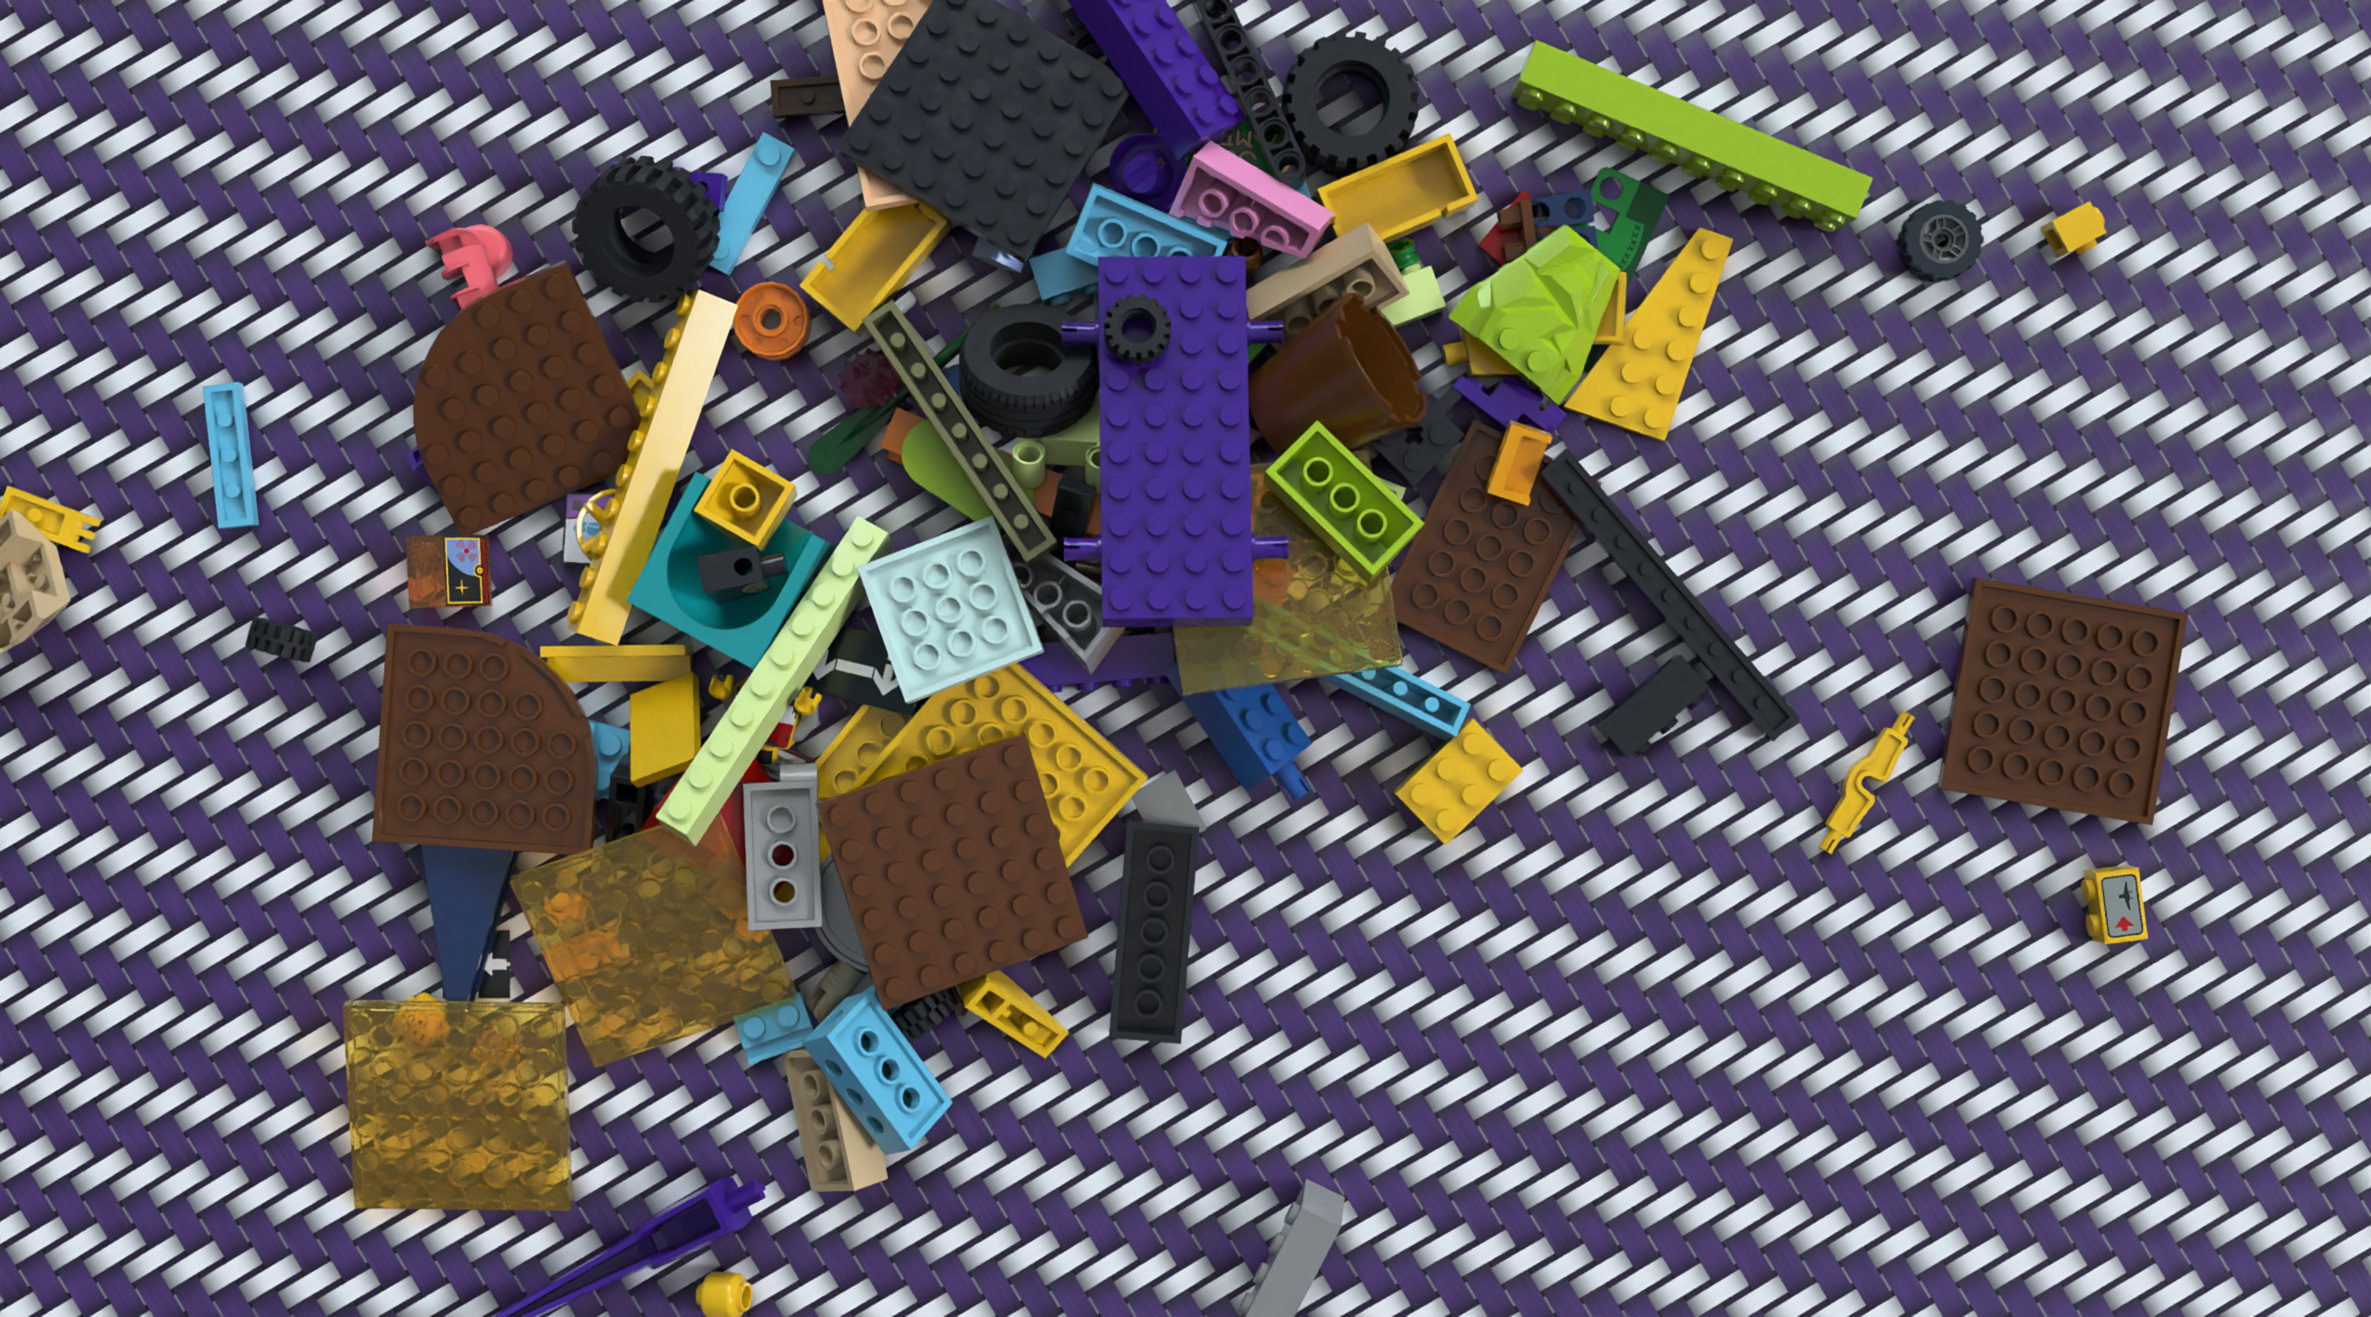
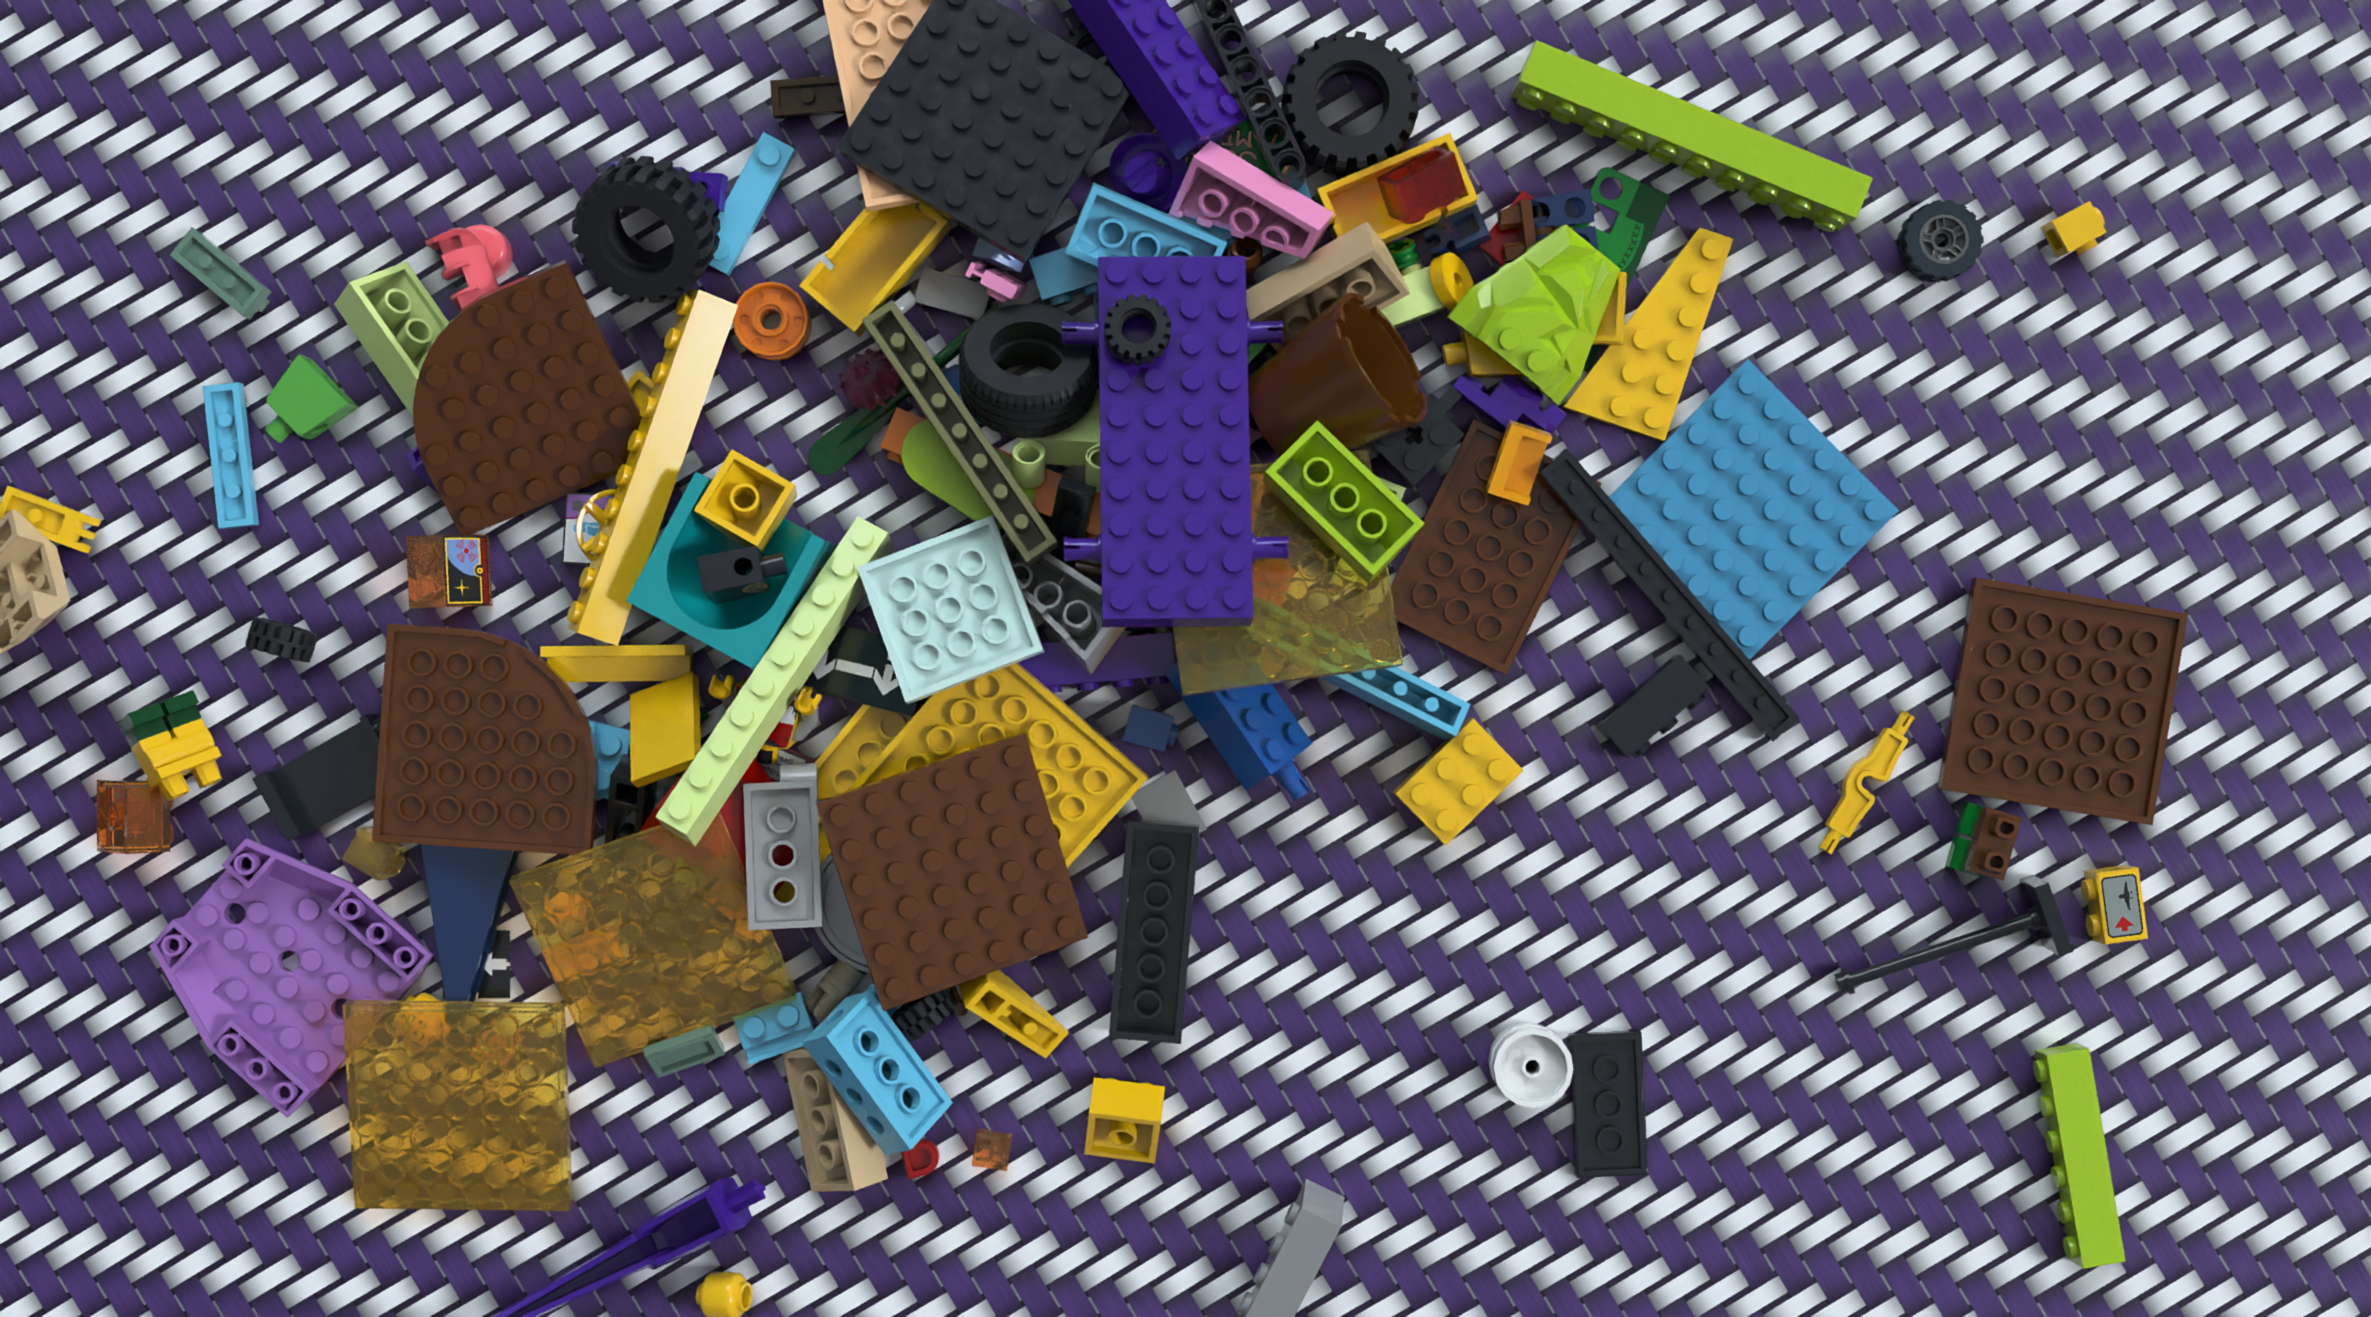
none -> clear orange slope [97,779,174,854]
none -> yellow hips [118,690,222,801]
none -> medium lavender wedge [150,838,433,1118]
none -> sand green hinge [170,227,272,320]
none -> black panel [252,714,381,841]
none -> bright green torso [265,354,359,443]
none -> yellowish green slope [334,261,449,417]
none -> clear yellow brick [342,826,407,881]
none -> sand green tile [643,1024,725,1078]
none -> red tile [901,1138,940,1180]
none -> light grey tile [915,267,990,320]
none -> bright pink plate [965,261,1028,302]
none -> clear orange tile [972,1128,1013,1171]
none -> yellow slope [1084,1077,1165,1163]
none -> dark blue brick [1122,705,1179,752]
none -> clear red brick [1376,145,1466,225]
none -> dark blue plate [1423,204,1492,259]
none -> yellow piece [1430,252,1474,311]
none -> white wheel [1488,1022,1573,1108]
none -> black tile [1568,1030,1648,1178]
none -> dark azure plate [1609,359,1899,660]
none -> black tile [1834,875,2073,995]
none -> reddish brown hips [1945,801,2022,881]
none -> lime brick [2033,1043,2126,1269]

